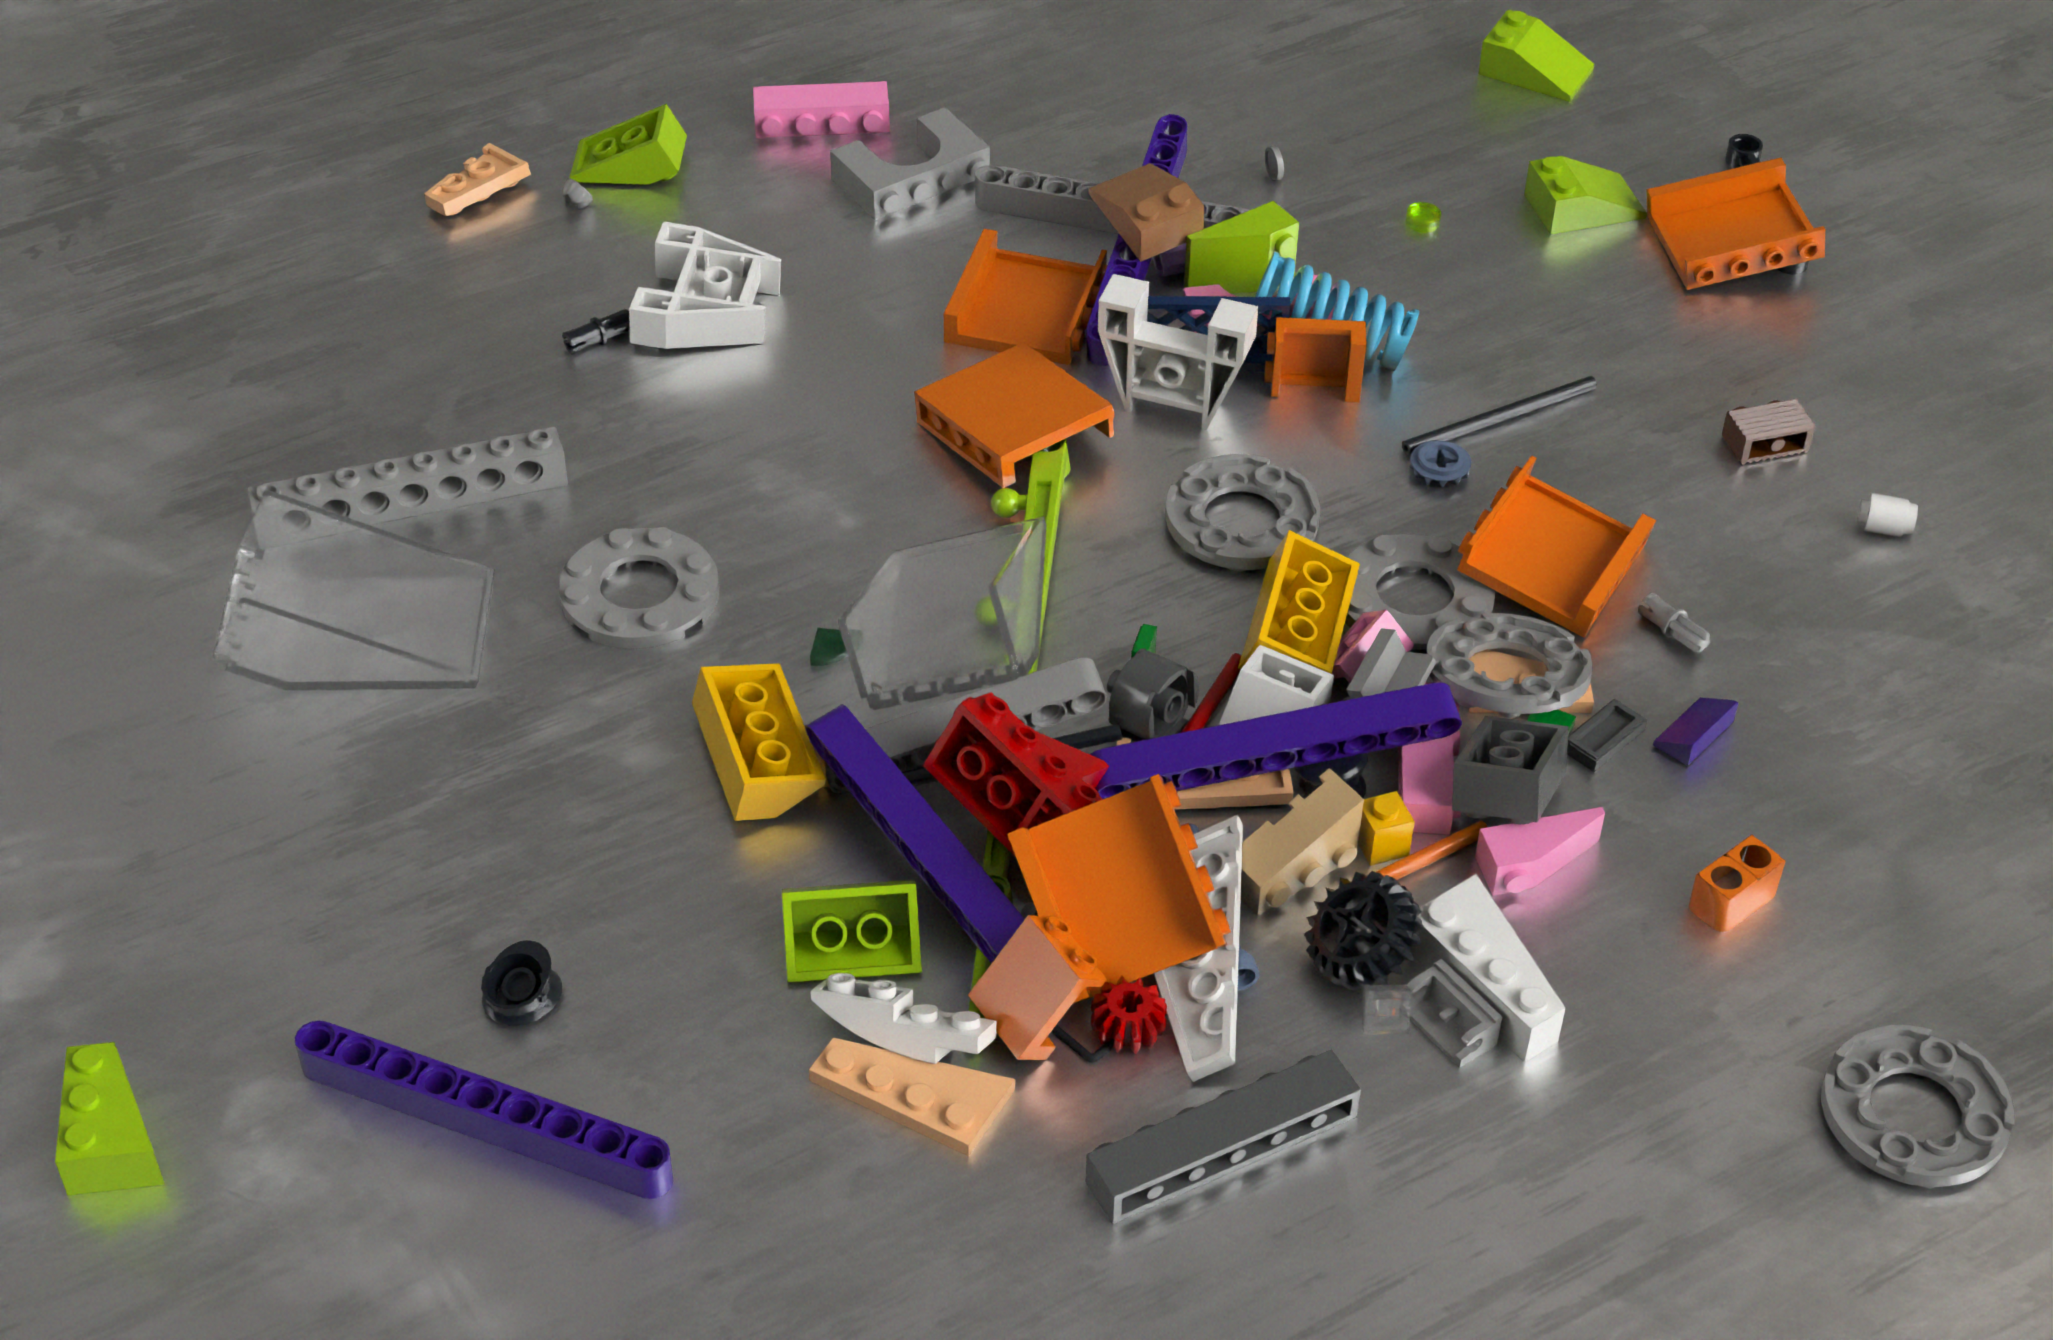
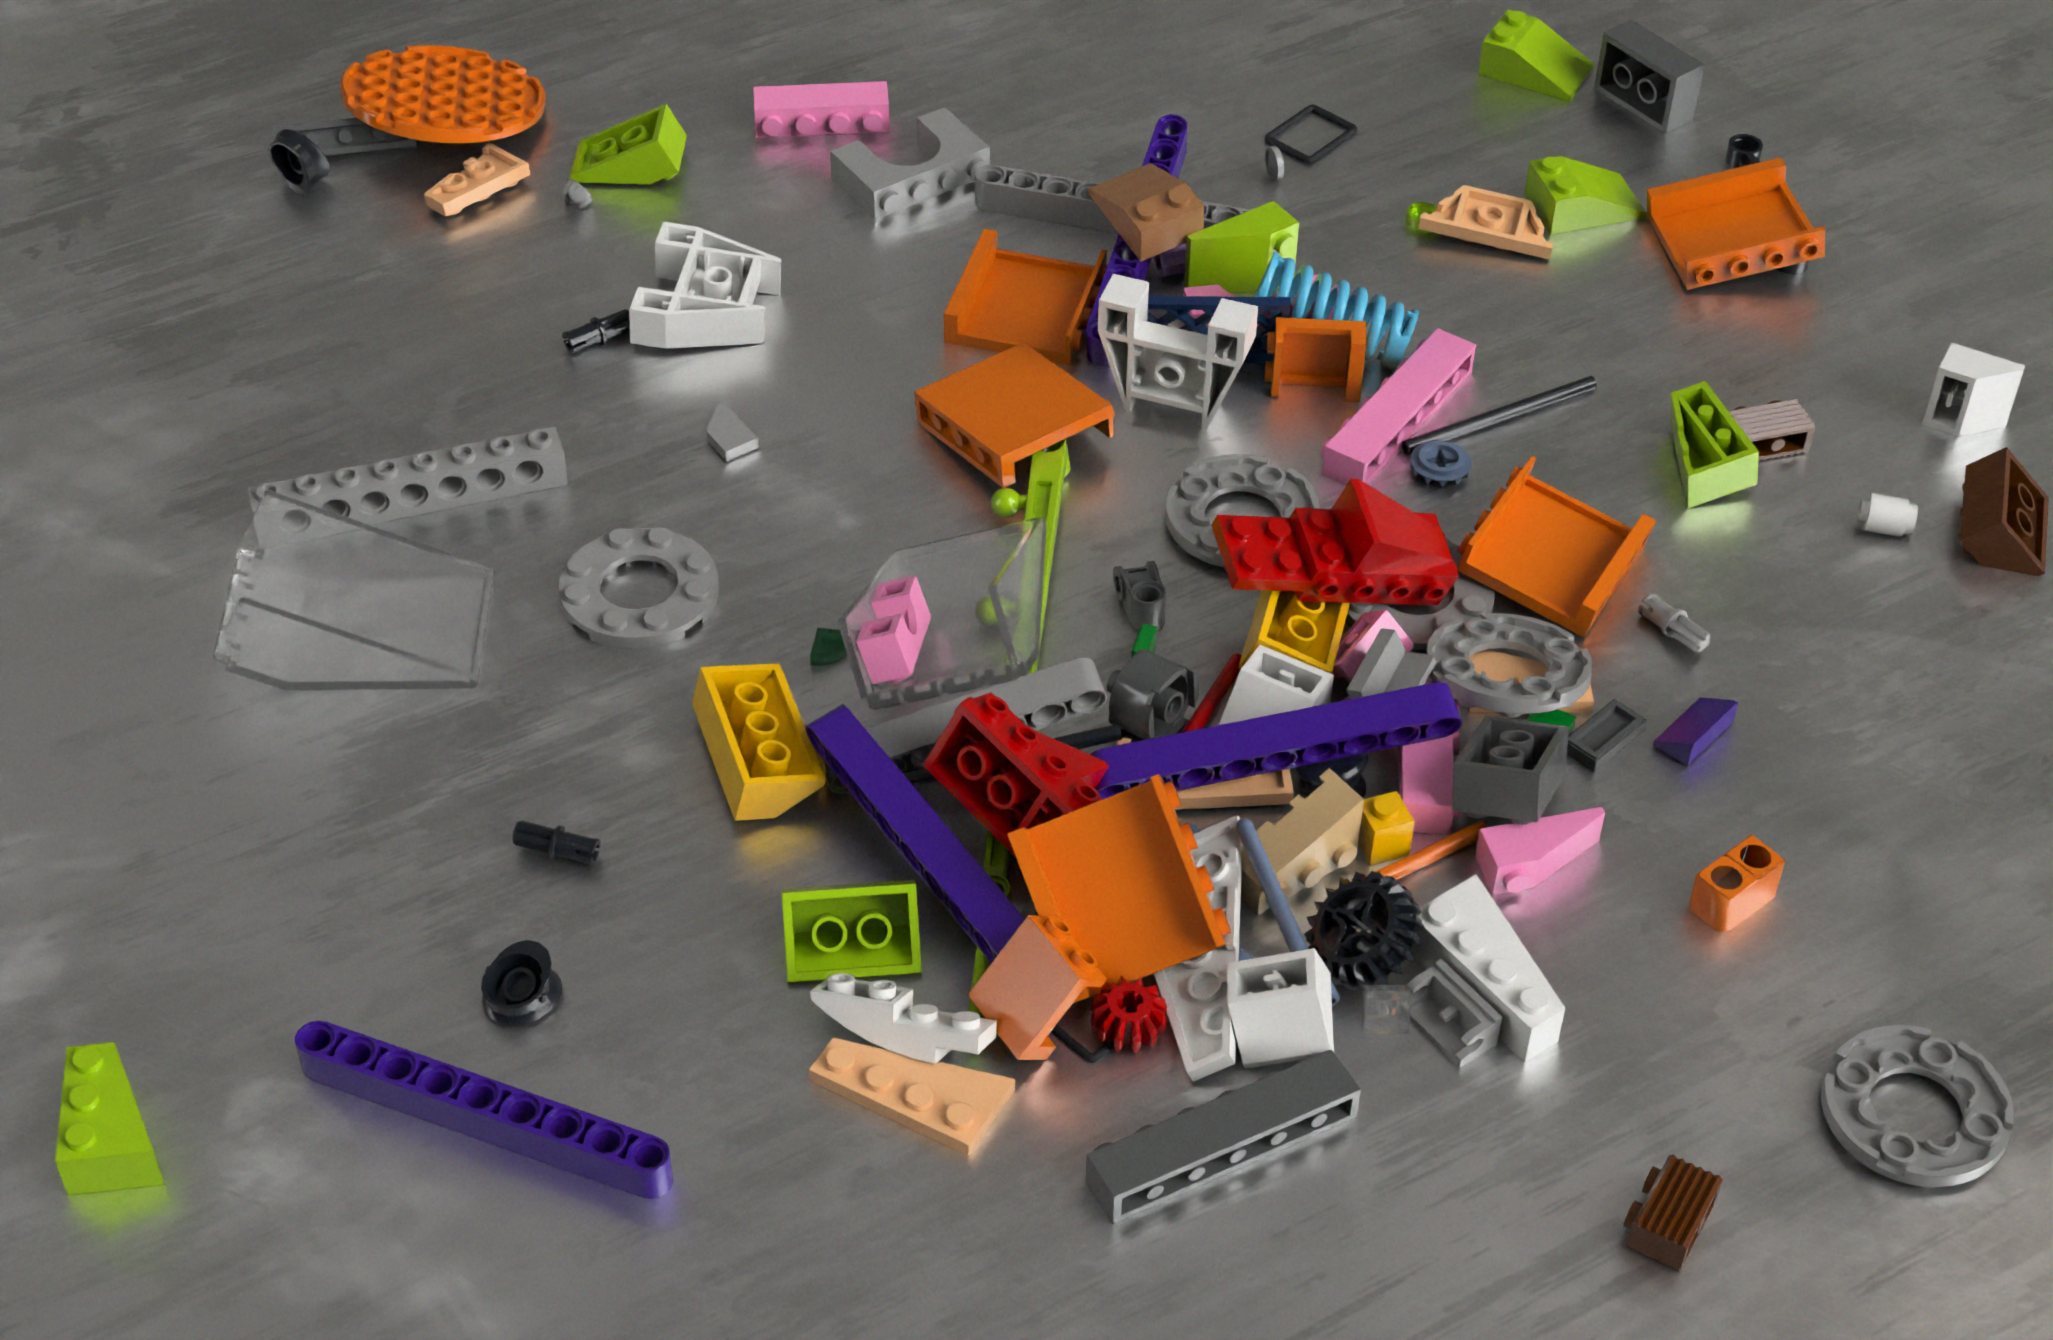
none -> black piece [268,129,330,195]
none -> dark grey fence [274,118,417,157]
none -> orange tile [341,45,545,143]
none -> black axle [512,820,601,866]
none -> light grey tile [706,400,759,461]
none -> bright pink arch [856,575,931,684]
none -> dark grey piece [1113,560,1166,632]
none -> red wedge [1211,478,1459,605]
none -> white slope [1227,948,1334,1069]
none -> sand blue piece [1236,818,1340,1006]
none -> black piece [1265,104,1357,163]
none -> bright pink brick [1321,328,1476,485]
none -> light nougat wing [1418,185,1553,260]
none -> dark grey brick [1594,20,1705,134]
none -> reddish brown brick [1623,1154,1723,1271]
none -> lime wedge [1670,381,1759,509]
none -> white slope [1922,342,2026,437]
none -> reddish brown slope [1958,447,2049,576]

